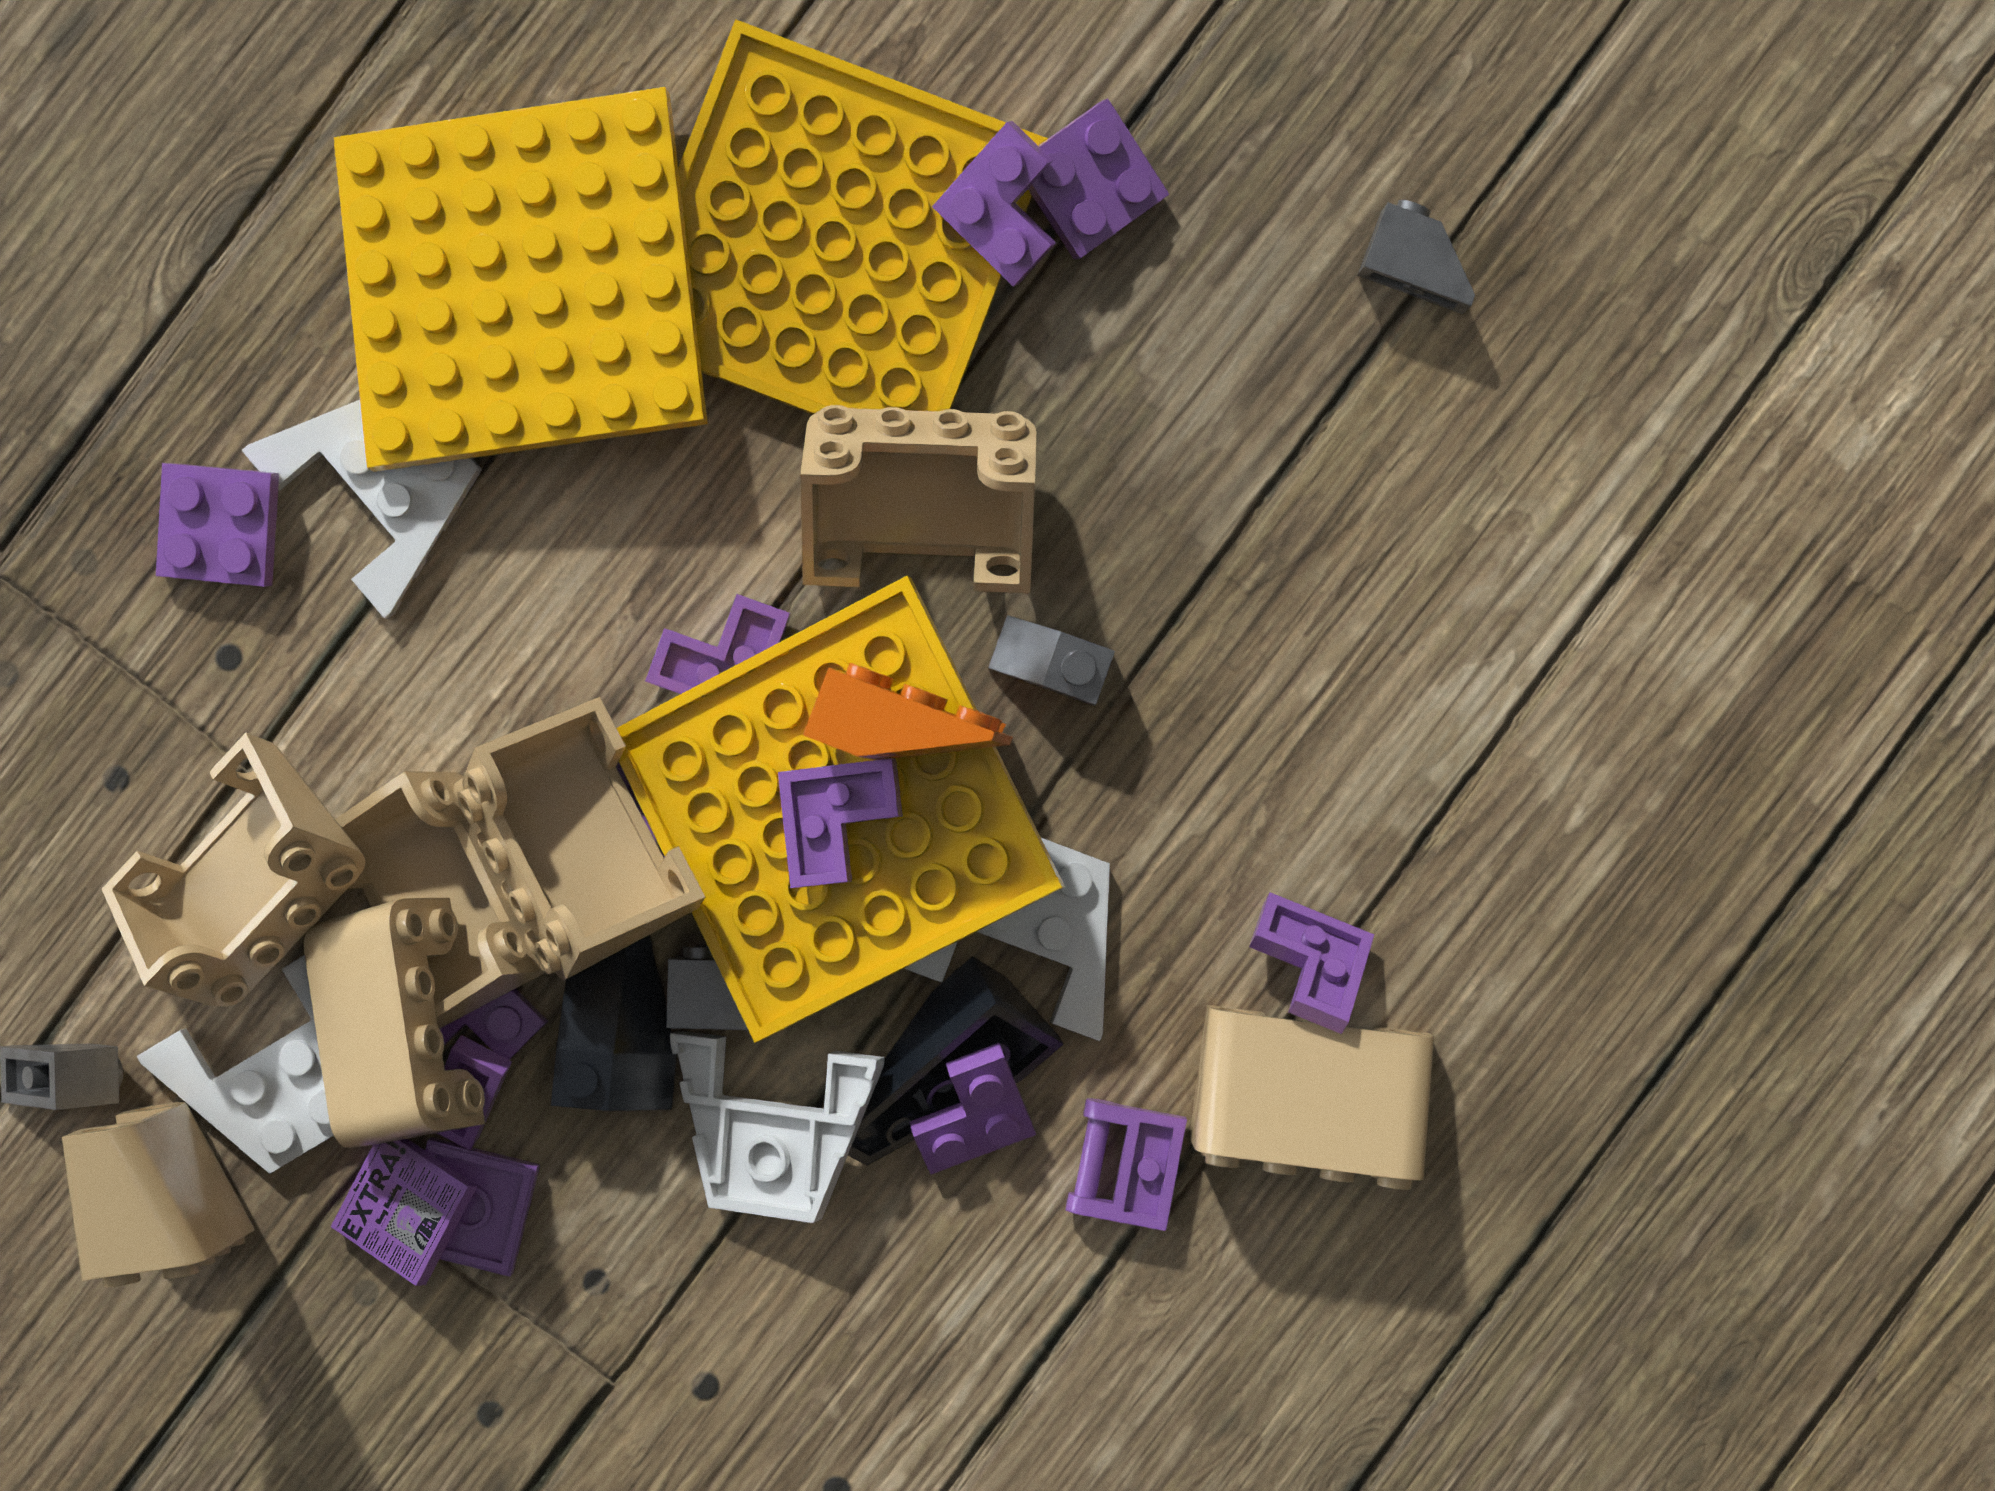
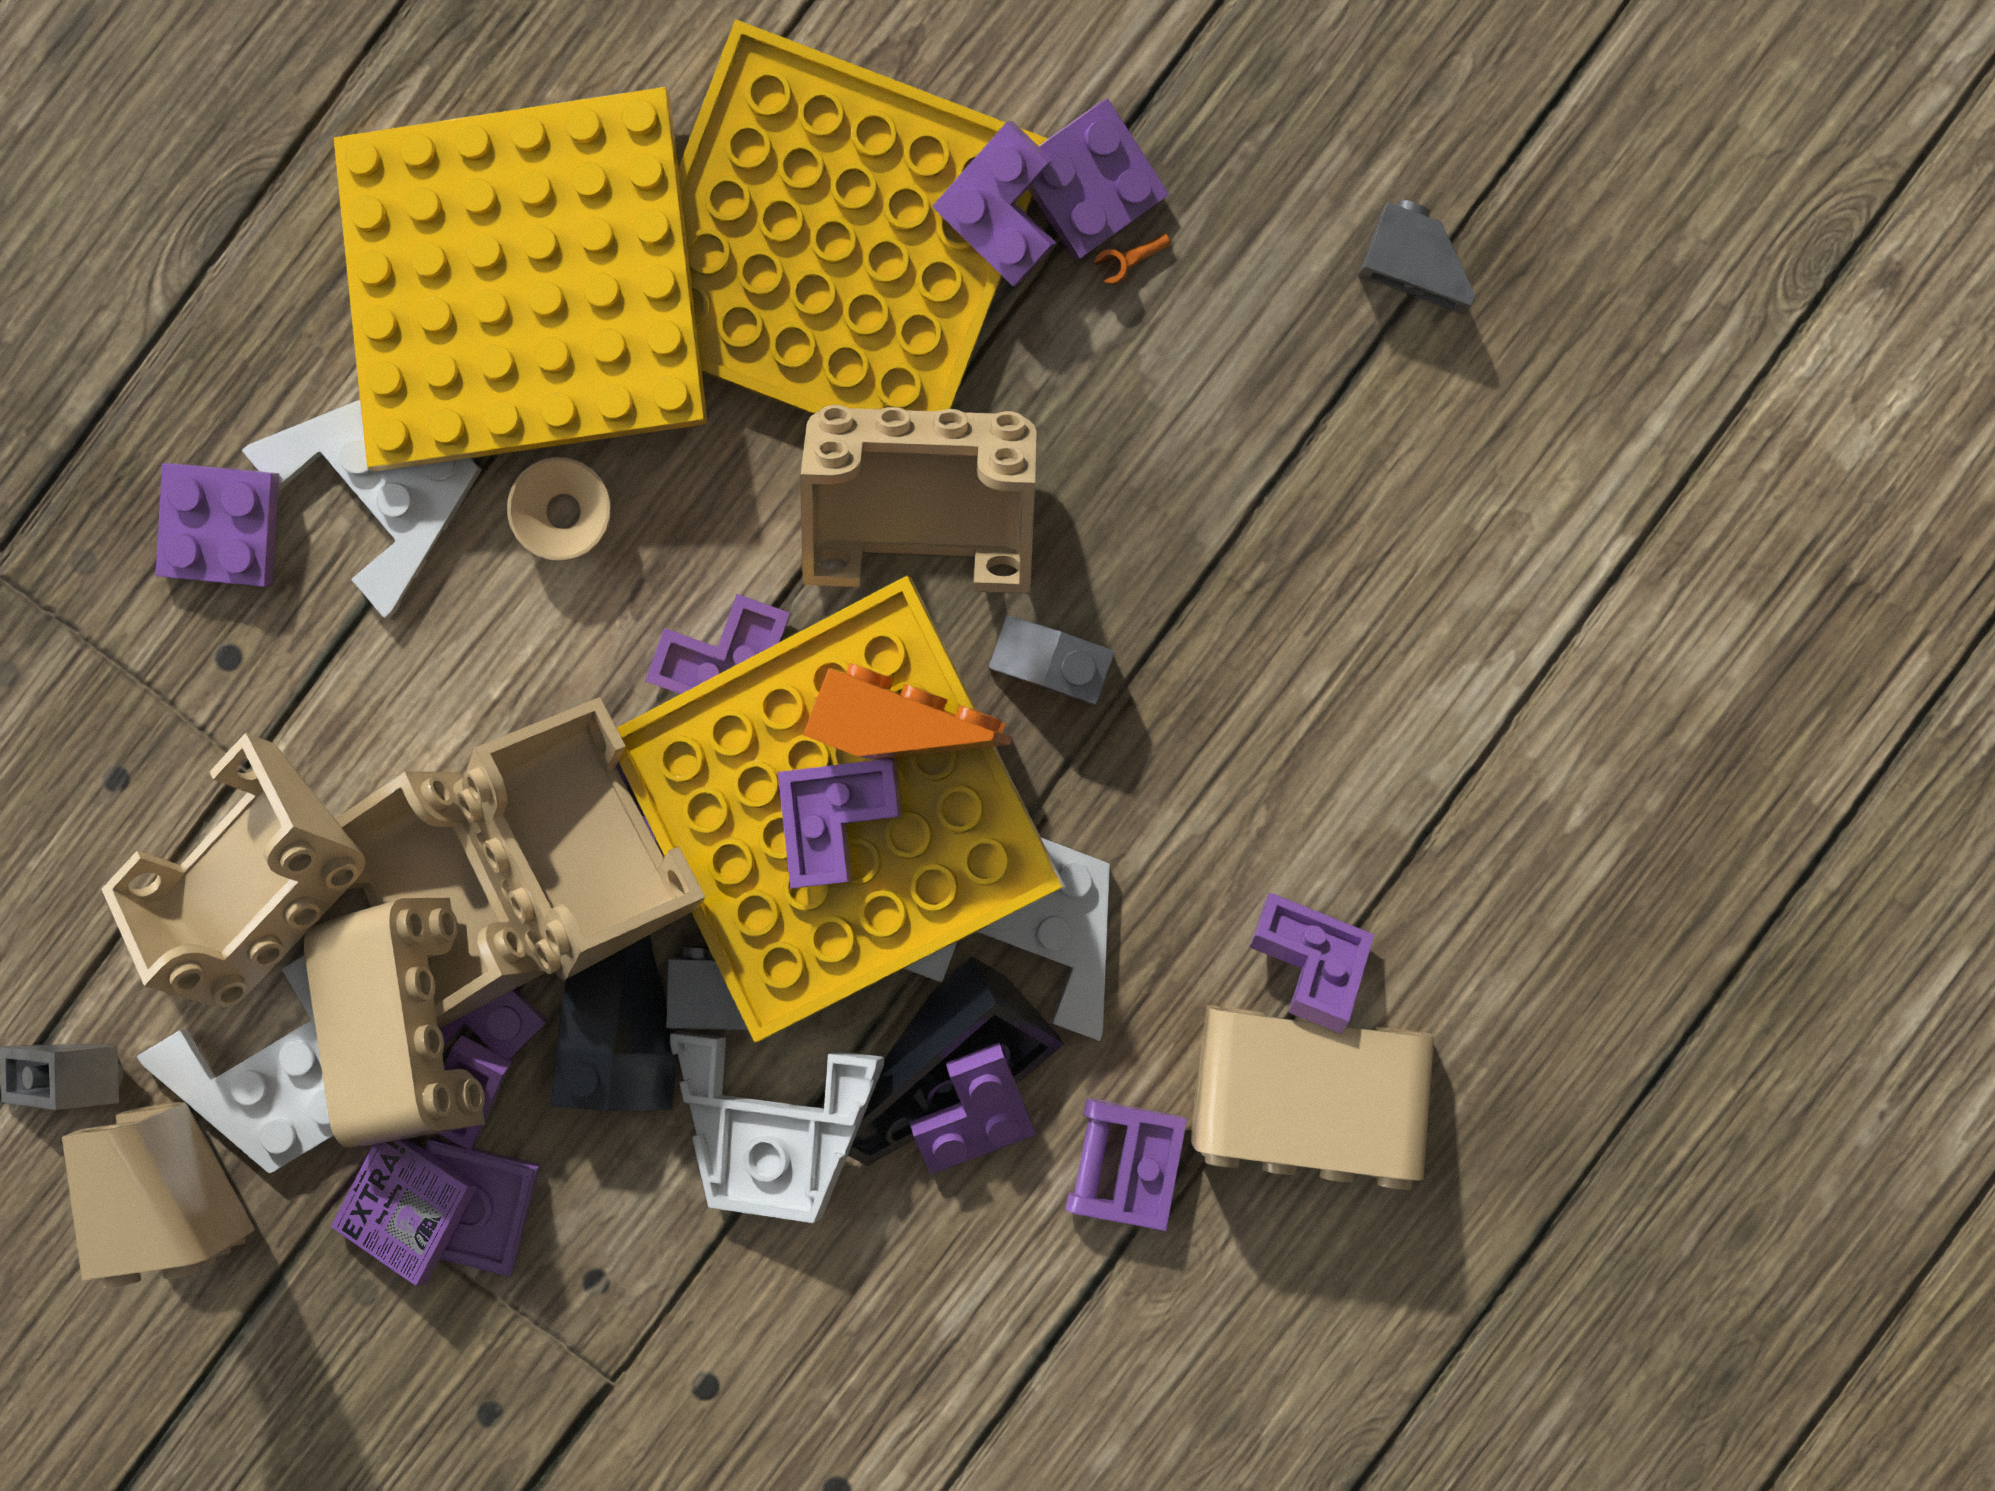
none -> tan piece [507,457,612,561]
none -> orange hand [1094,233,1171,285]

